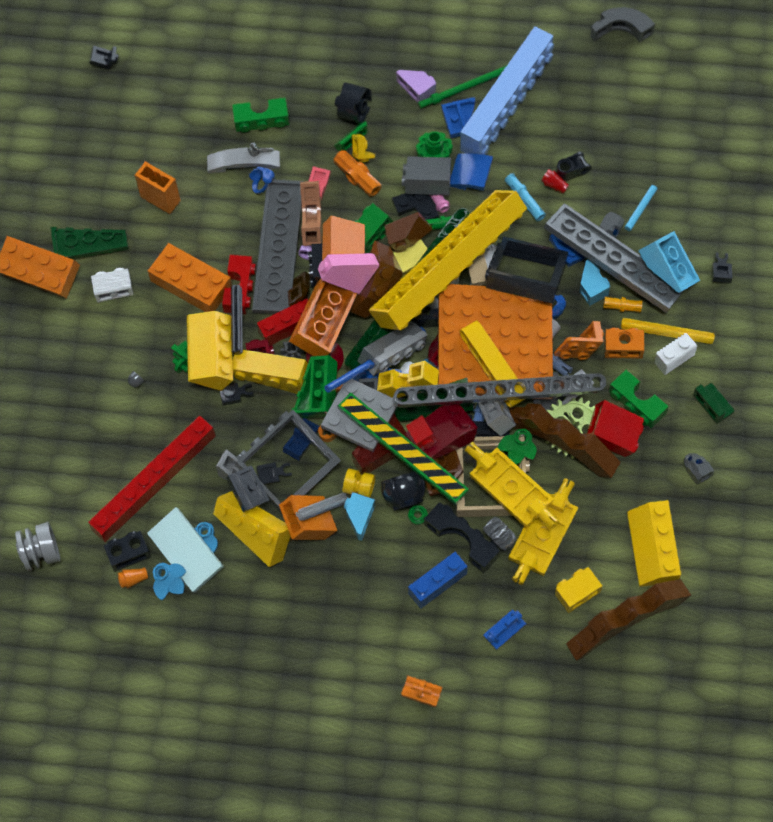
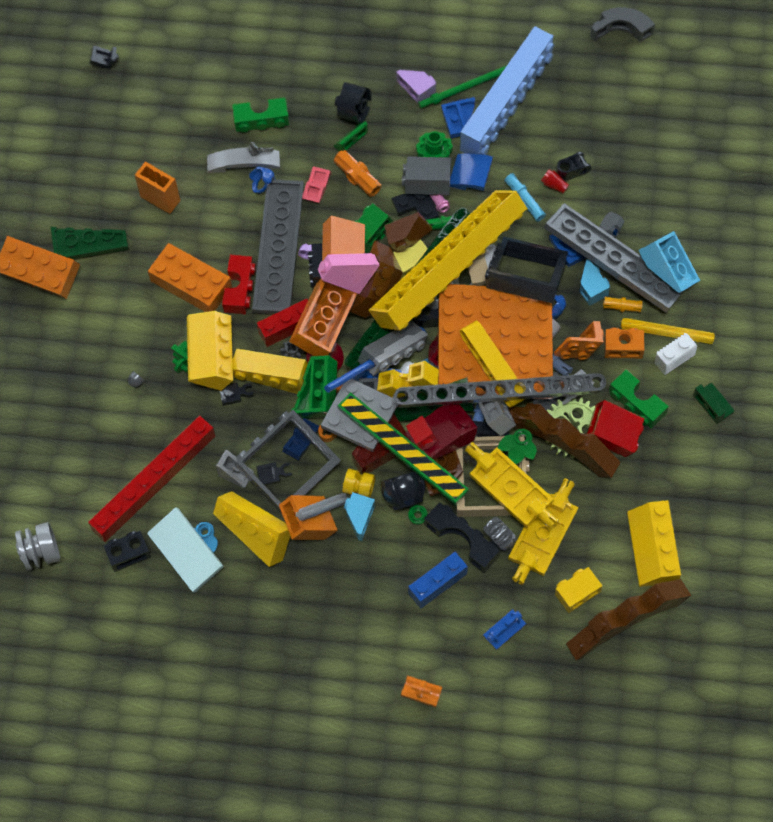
white brick [91,268,133,302] -> none
orange cone [117,568,148,589] -> none
dark azure plate [153,563,186,600] -> none
black plate [226,465,269,513] -> none
black axle [231,284,243,355] -> none
dark red bracket [245,339,274,355] -> none
dark brown slope [287,271,310,306] -> none
nougat arch [300,181,322,246] -> none
yellow bracket [352,134,375,162] -> none
medium azure bar [624,185,657,231] -> none
dark grey rock [684,453,714,484] -> none
black plate [712,253,732,283] -> none

